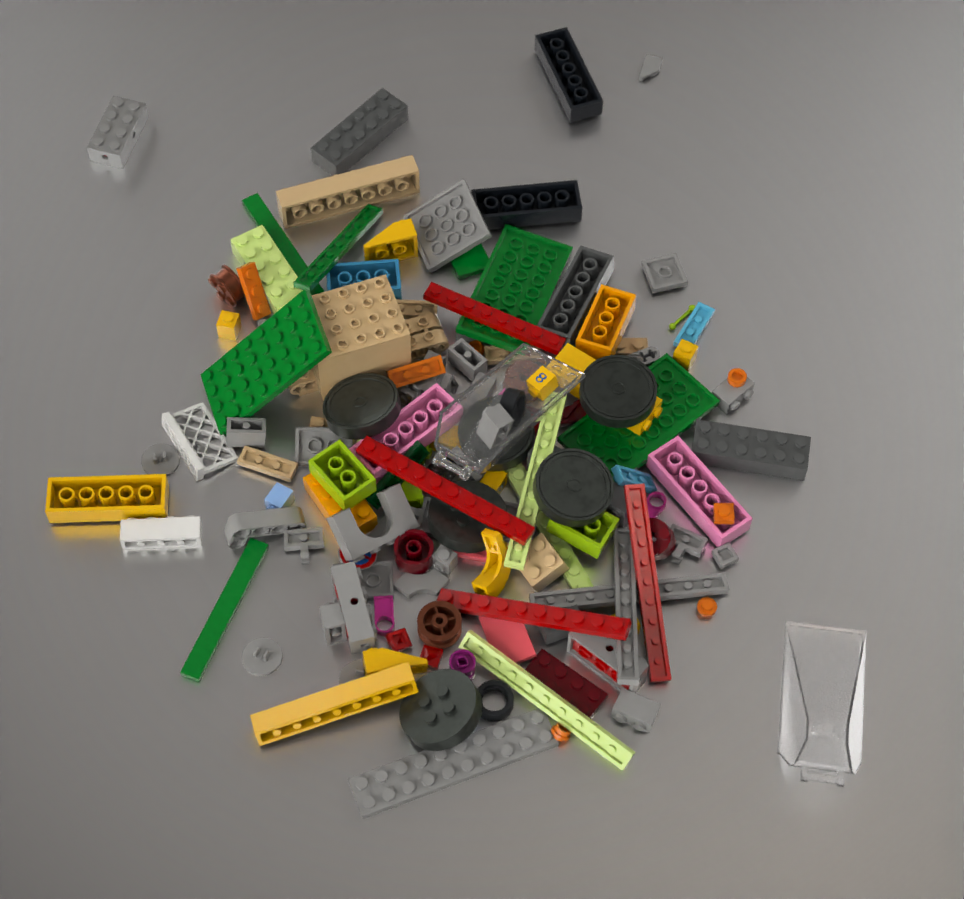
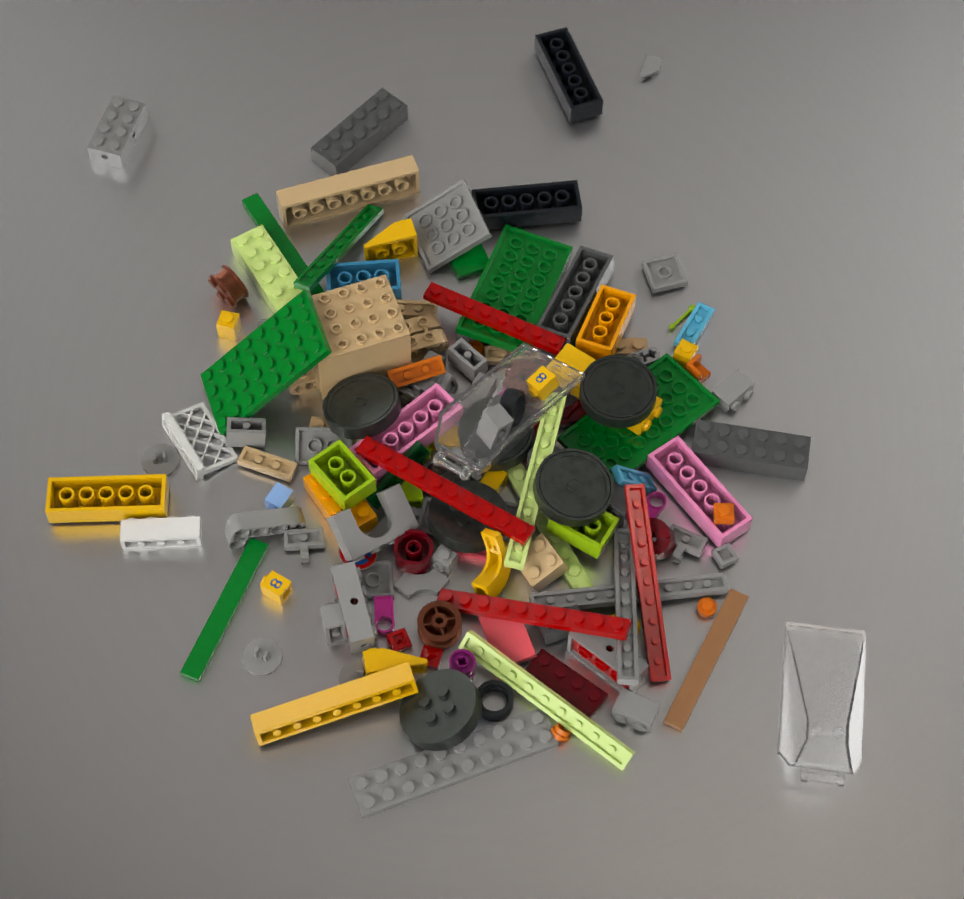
orange plate [236,262,271,320] -> none
orange tile [727,368,747,387] -> none
none -> yellow brick [260,570,293,606]
none -> medium nougat tile [663,589,749,732]
none -> orange panel [685,354,711,384]

